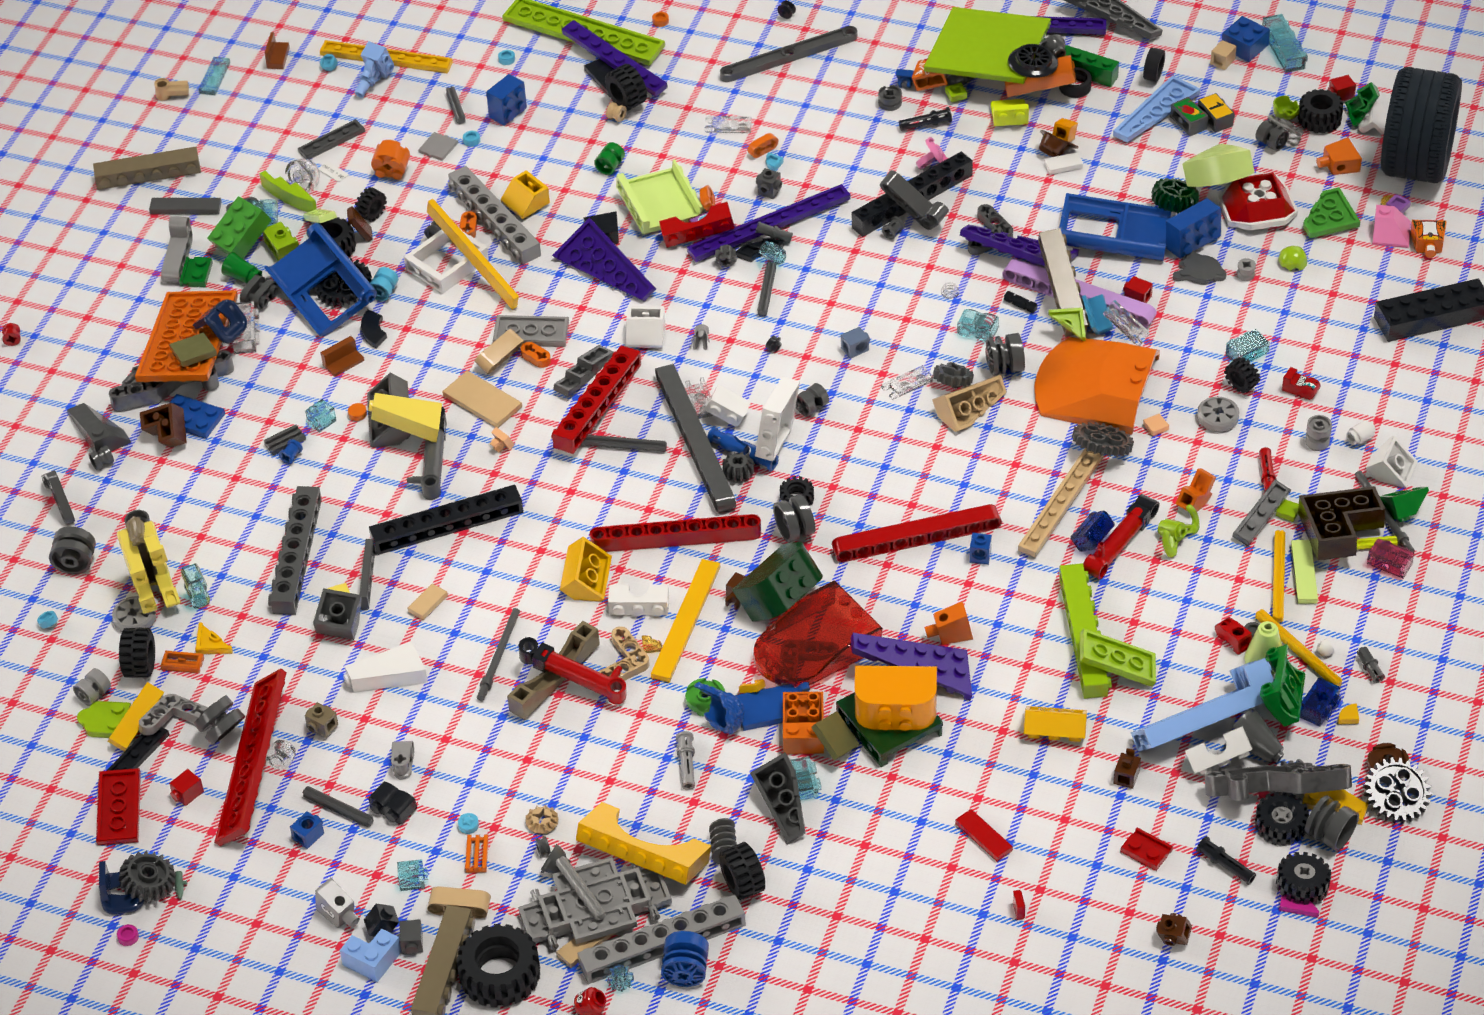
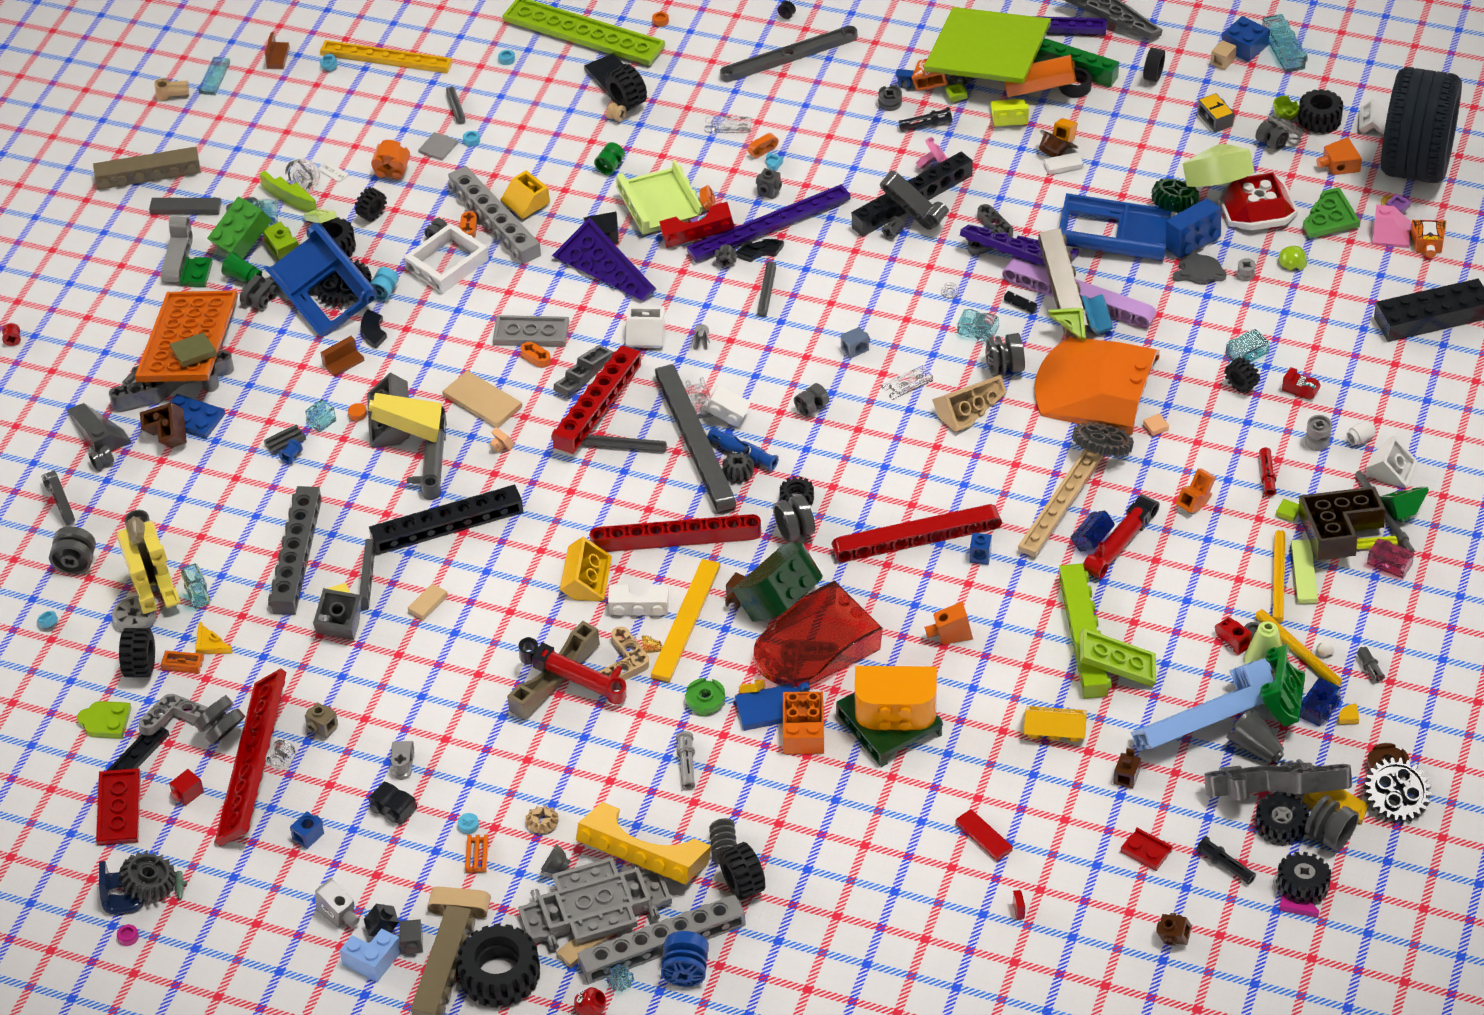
light grey wheel [73,668,111,706] -> none
yellow tile [107,682,164,752] -> none
dark blue piece [193,299,247,344] -> none
clear arch [232,301,260,354] -> none
dark grey tile [298,119,365,161] -> none
dark grey axle [302,786,374,827] -> none
white slope [343,642,428,692] -> none
reddish brown tile [347,206,373,242] -> none
light blue brick [354,41,394,98] -> none
clear light blue brick [397,859,429,891] -> none
yellow tile [427,199,519,310] -> none
tan beam [474,329,524,374] -> none
dark grey bar [477,608,520,701] -> none
blue brick [486,74,527,126] -> none
dark grey bush [535,836,551,856] -> none
light grey axle [556,856,606,920] -> none
dark purple plate [562,20,668,97] -> none
blue hair [694,682,745,734] -> none
dark grey wedge [750,752,806,844] -> none
dark grey pin [755,222,793,243] -> none
white window [755,376,800,461] -> none
clear light blue brick [759,241,786,265] -> none
black plate [765,335,782,352] -> none
clear light blue brick [790,756,821,800] -> none
olive tile [811,711,860,761] -> none
dark purple wing [851,633,972,701] -> none
dark grey gear [933,362,974,388] -> none
black piece [1008,44,1058,78] -> none
dark grey piece [1039,34,1066,58] -> none
clear hinge [1102,300,1150,346] -> none
light blue wing [1113,75,1201,143] -> none
red brick [1123,276,1153,304] -> none
lime piece [1158,504,1200,558] -> none
dark grey brick [1170,97,1209,136] -> none
white arch [1185,726,1253,775] -> none
light grey wheel [1197,396,1239,432] -> none
dark grey tile [1232,479,1291,546] -> none
red brick [1327,75,1356,101] -> none
green slope [1345,82,1380,127] -> none

